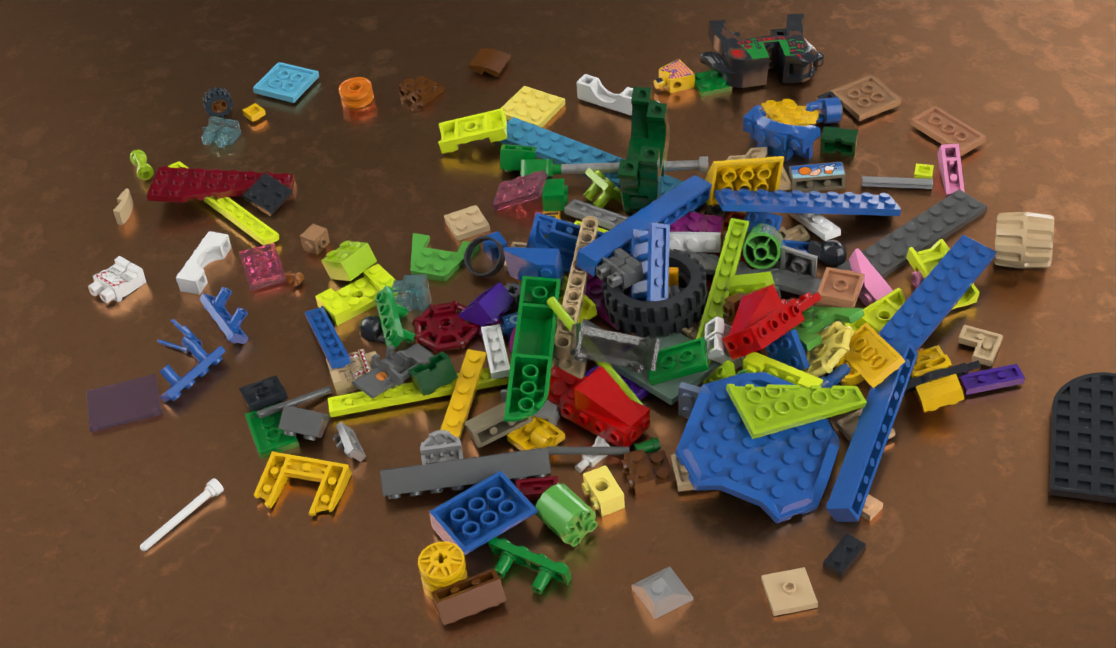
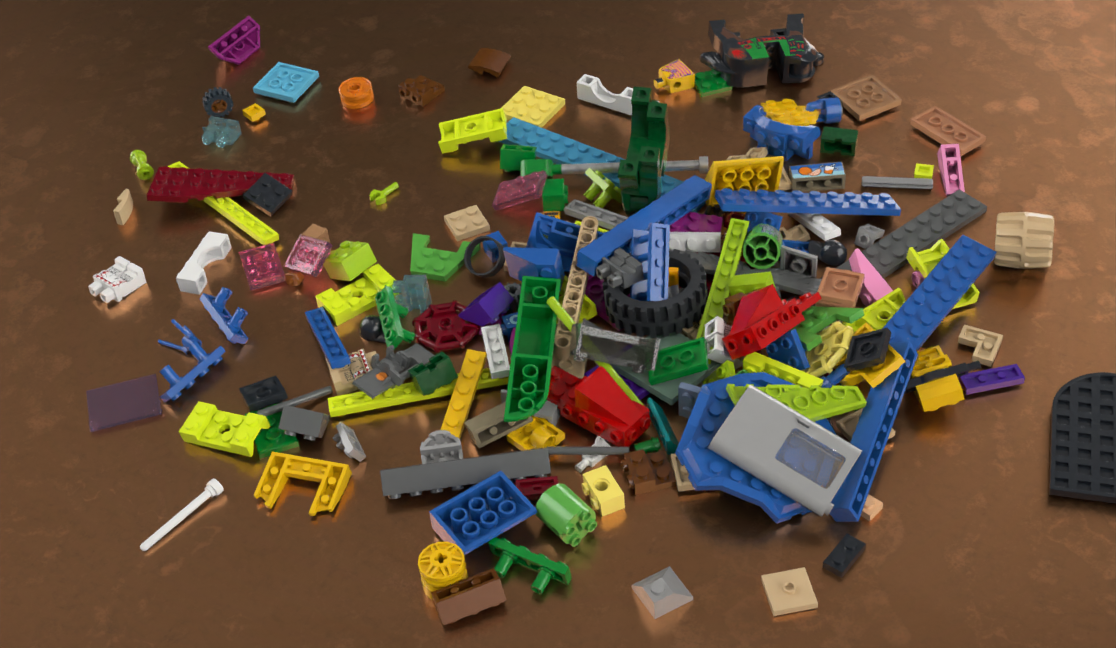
none -> neon yellow piece [179,401,270,457]
none -> magenta wedge [208,16,260,65]
none -> clear pink plate [284,234,333,278]
none -> lime bar [369,182,399,205]
none -> teal slope [647,398,679,455]
none -> light grey piece [708,384,862,517]
none -> black plate [844,327,891,372]
none -> light grey bracket [854,224,885,249]

